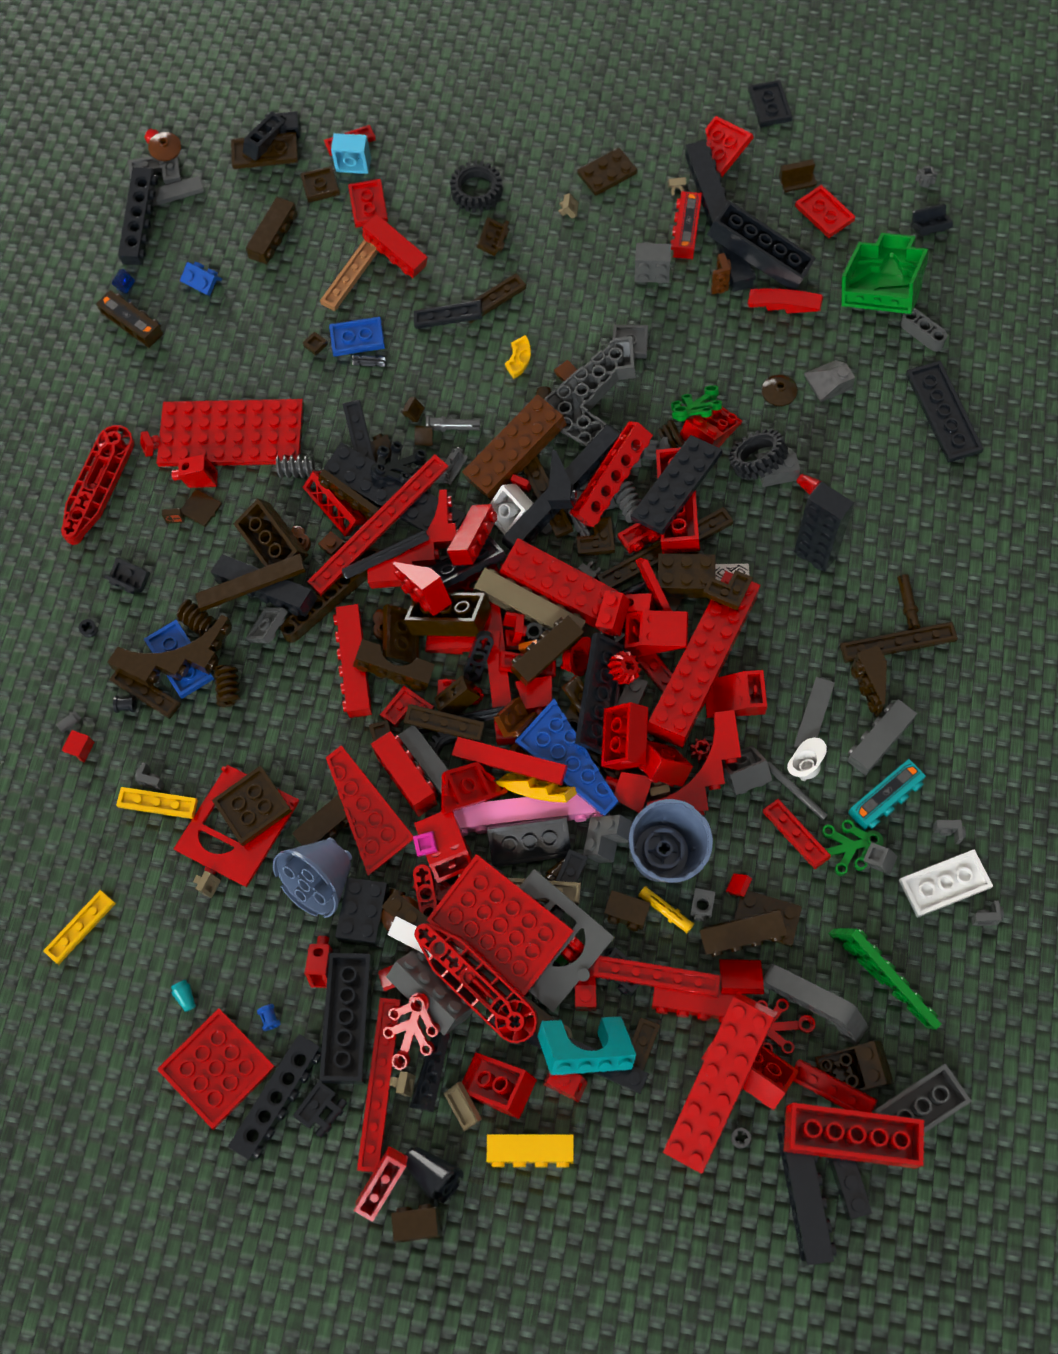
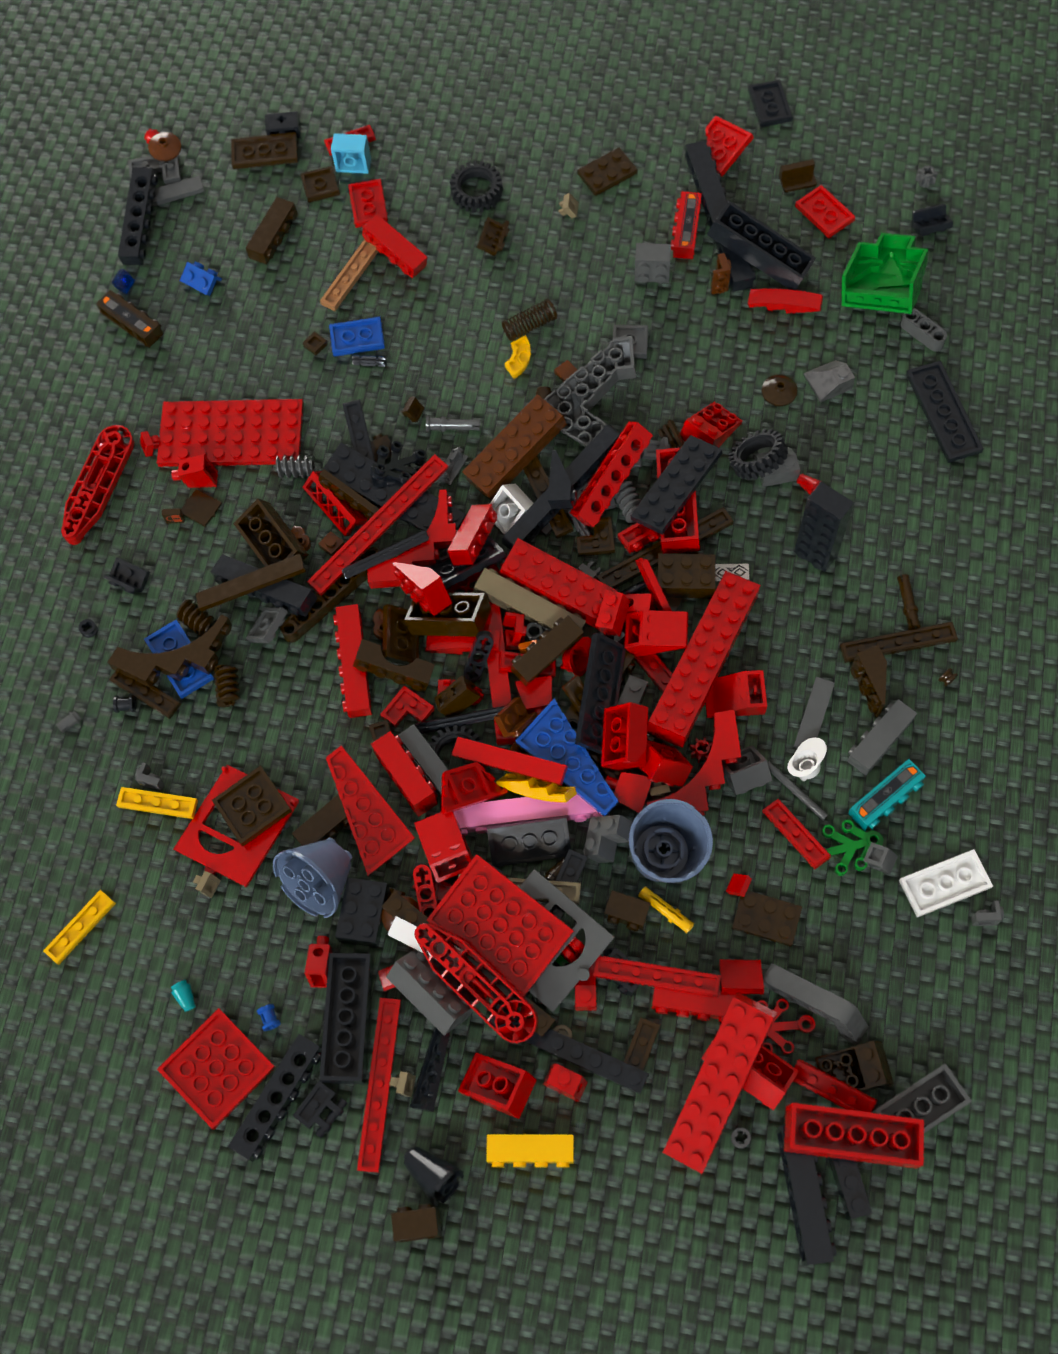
red panel [62,730,95,762] -> none
black slope [242,112,286,161] -> none
red brick [354,1146,408,1222] -> none
plant [383,992,440,1070] -> none
dark brown tile [404,704,485,742] -> none
dark pink tile [413,831,438,857] -> none
black tile [414,300,483,329] -> none
dark brown tile [415,426,433,446] -> none
dark tan tile [443,1082,482,1131] -> none
dark brown plate [468,273,526,324] -> none
red tile [510,474,531,493] -> none
teal arch [538,1016,636,1075] -> none
red gear [607,651,641,684] -> none
dark tan tile [667,177,686,196] -> none
green plant [671,385,722,421] -> none
dark grey brick [690,888,715,922] -> none
dark brown brick [699,908,787,957] -> none
dark brown plate [702,570,753,611] -> none
green wing [828,928,942,1030] -> none
dark grey bracket [933,820,966,844] -> none
none -> dark brown piece [502,299,557,342]
none -> dark brown bush [939,668,958,687]

